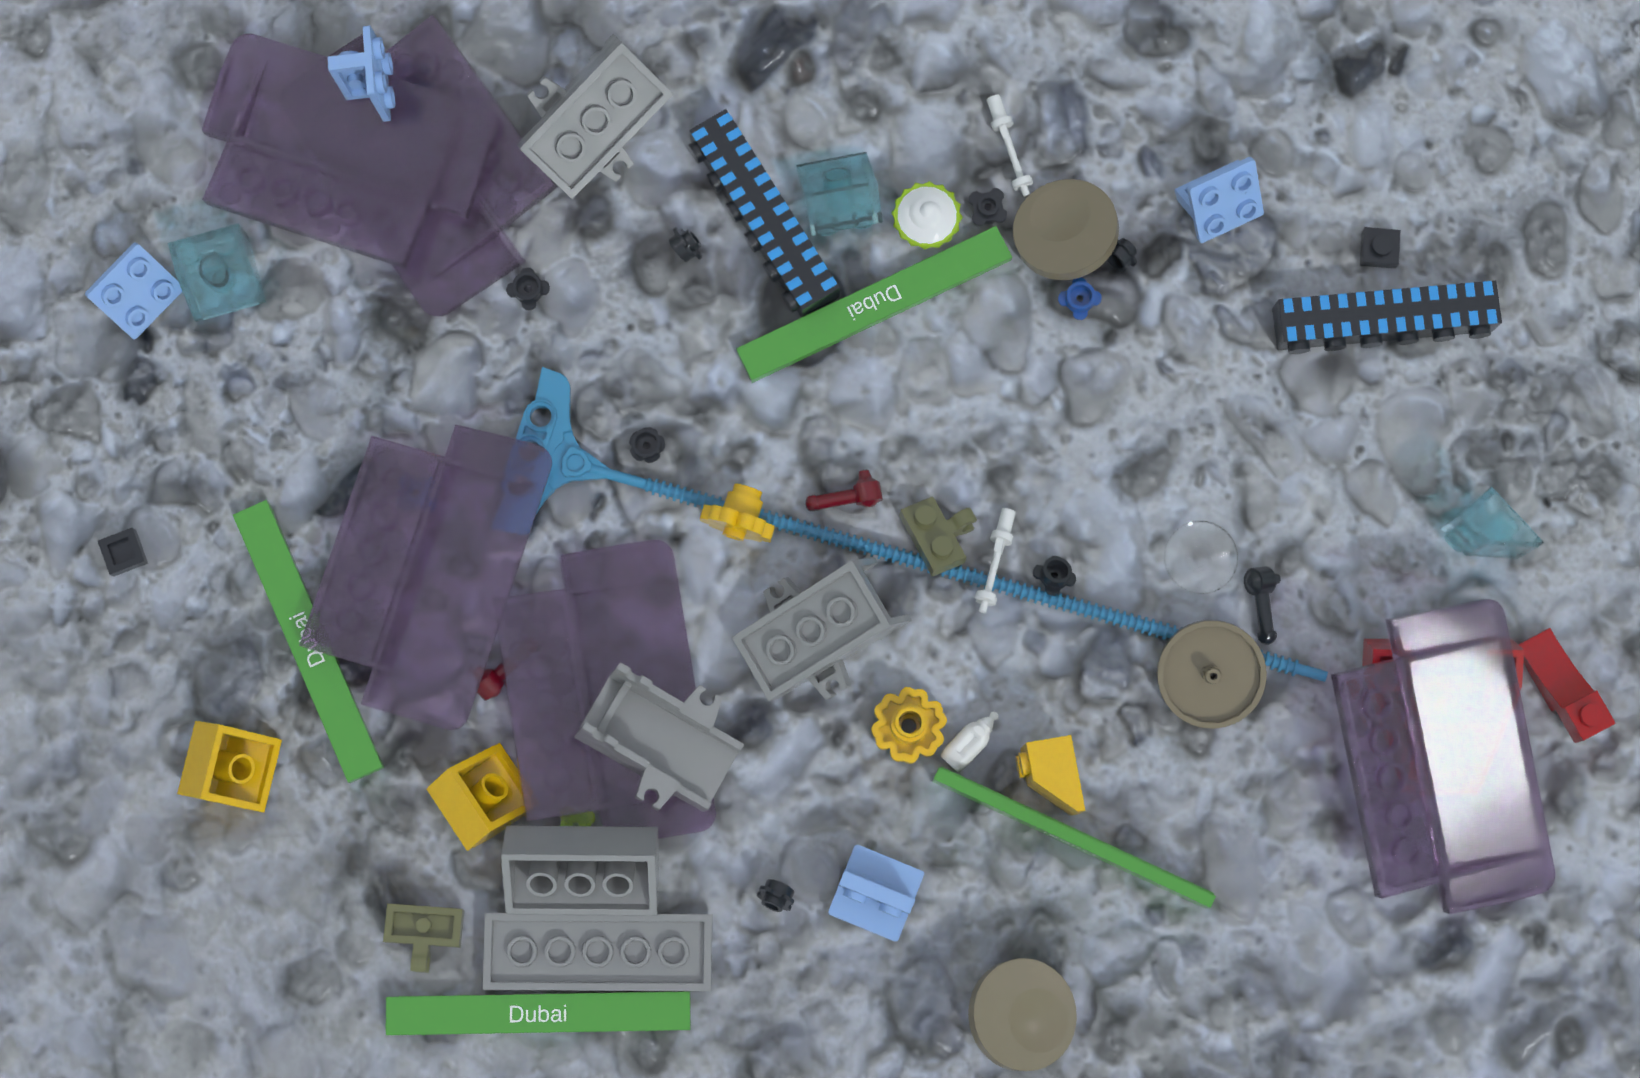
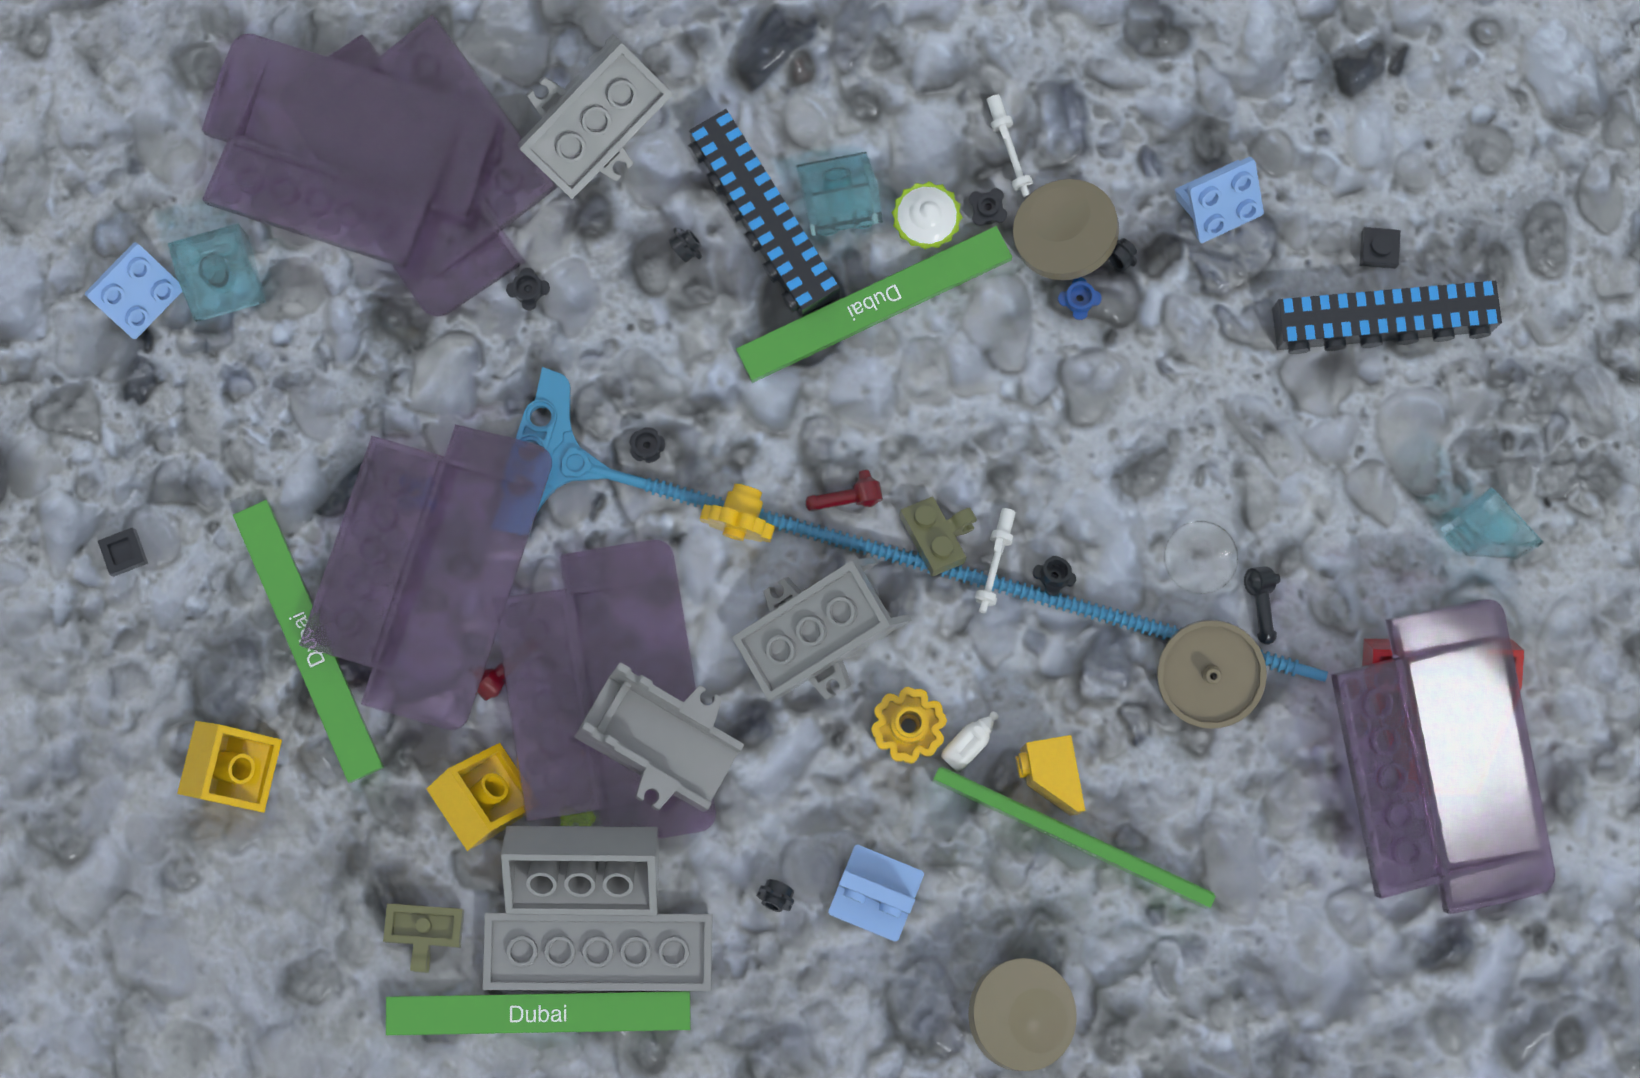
light blue bracket [328,25,396,122] -> none
red slope [1518,628,1616,743] -> none

